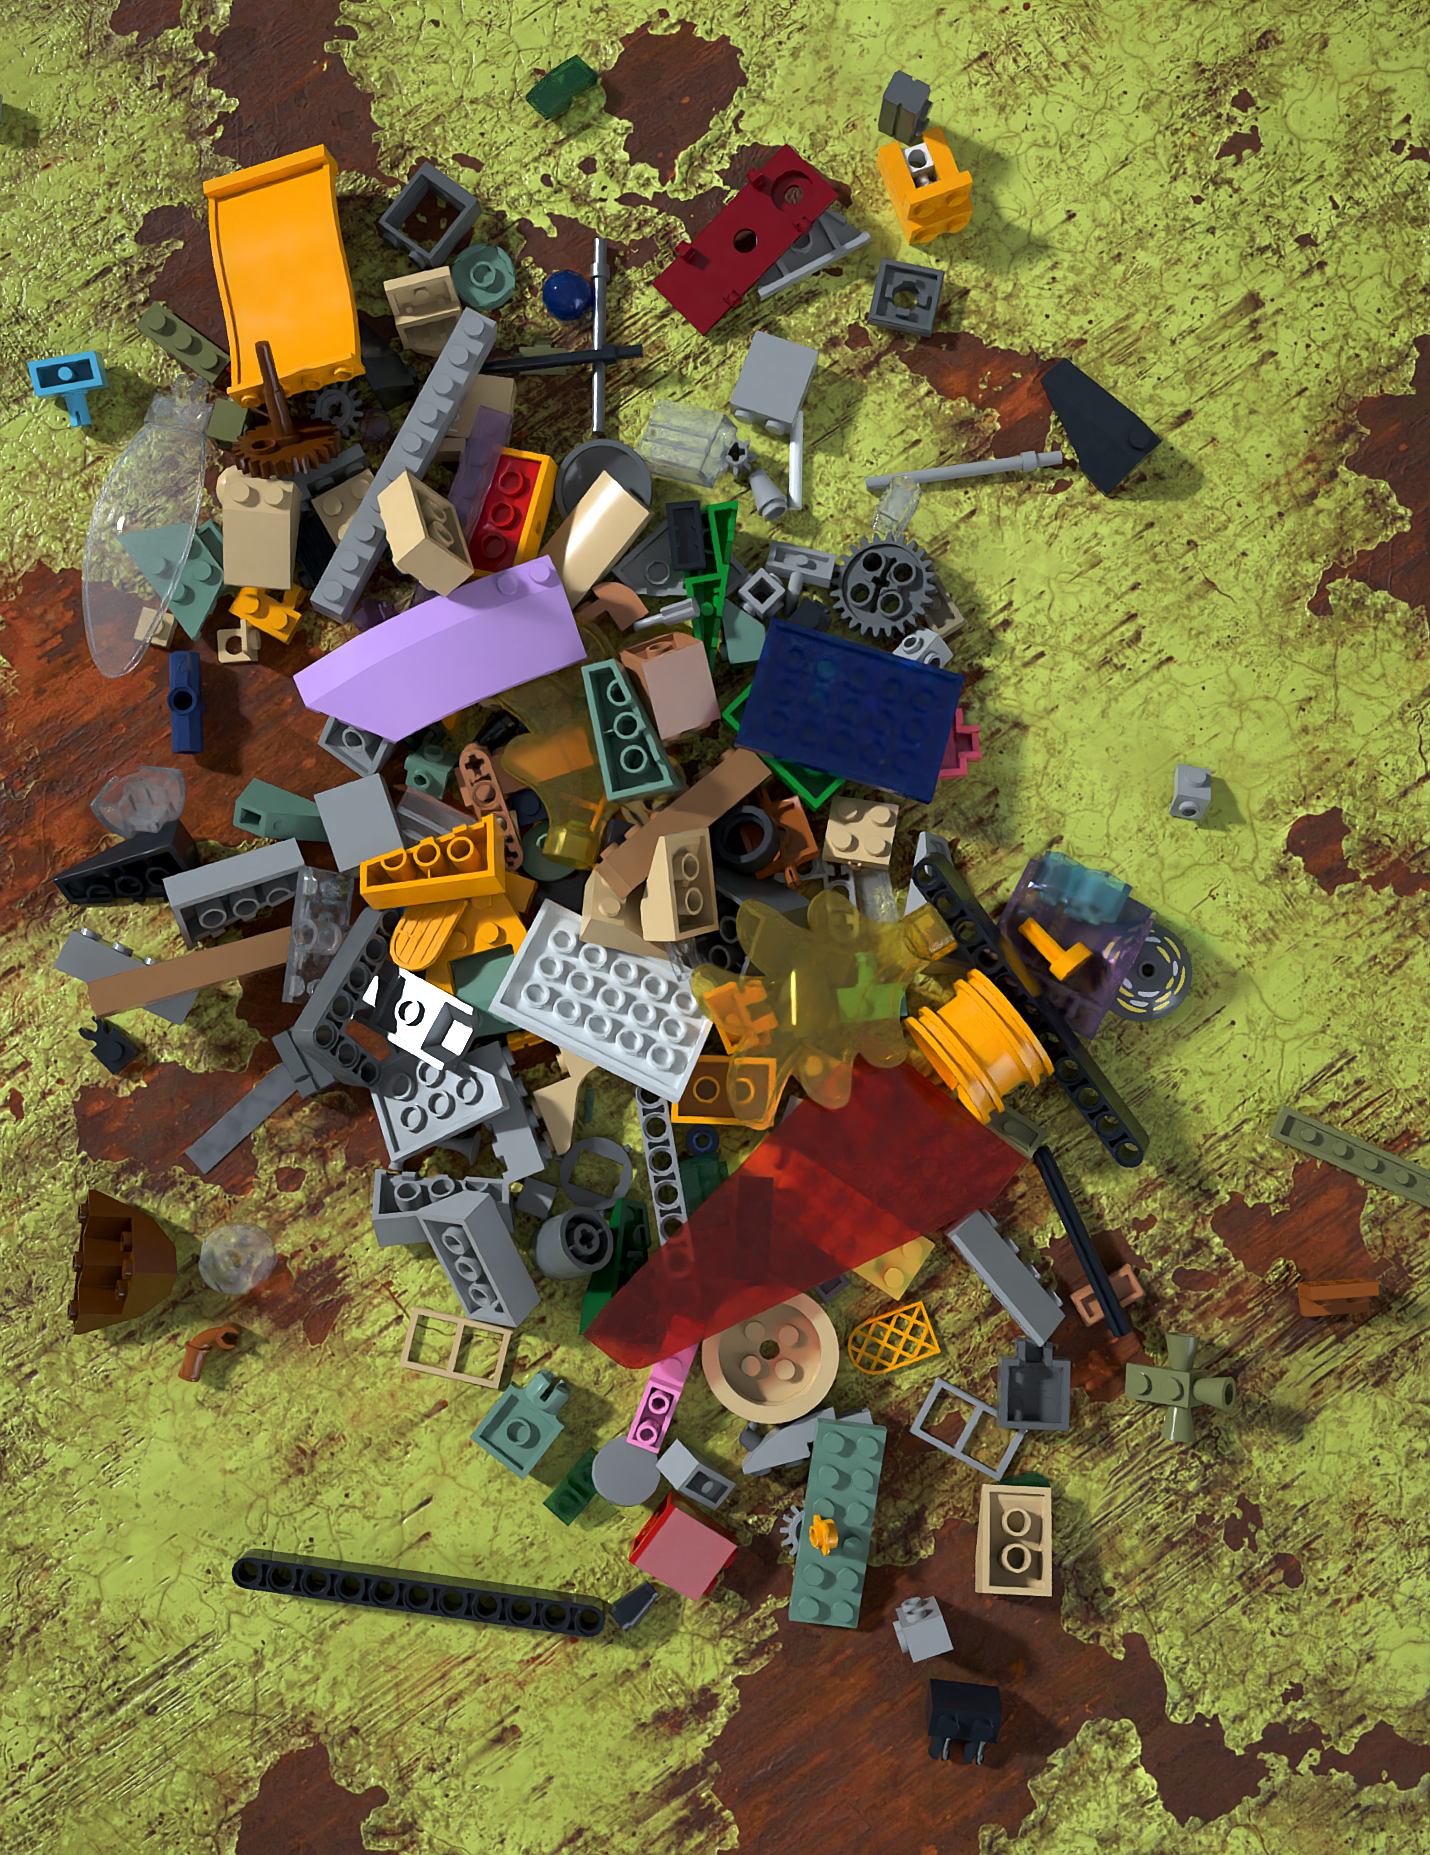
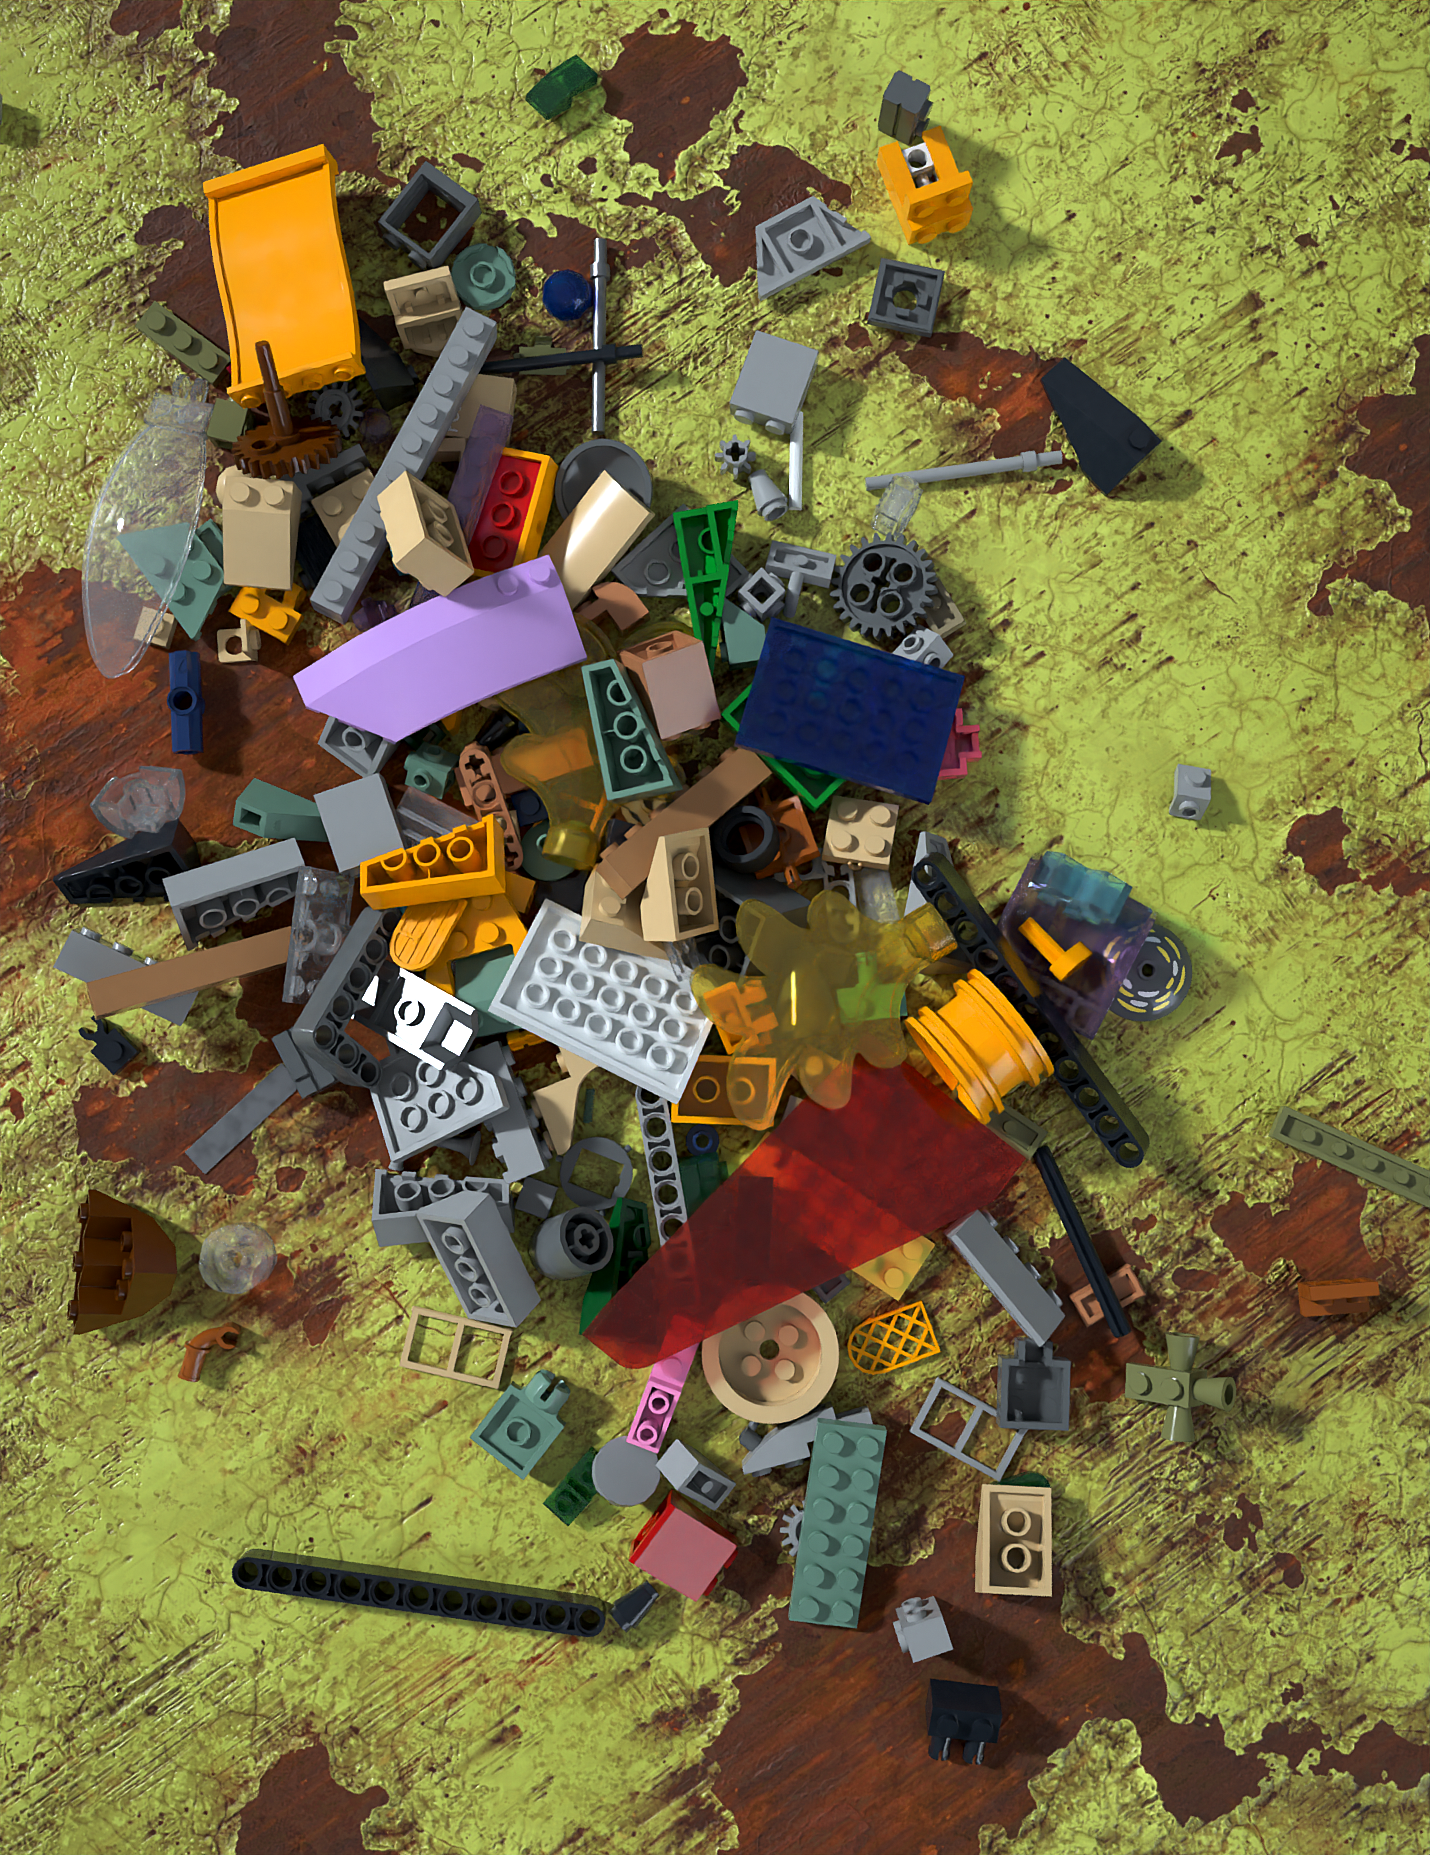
medium azure brick [27,351,109,428] -> none
light grey axle [633,597,700,632] -> none
clear brick [636,399,738,489] -> none
dark red piece [652,143,839,337] -> none
black plate [666,500,706,573] -> none
black brick [784,598,833,652] -> none
light orange plate [809,1514,838,1556] -> none

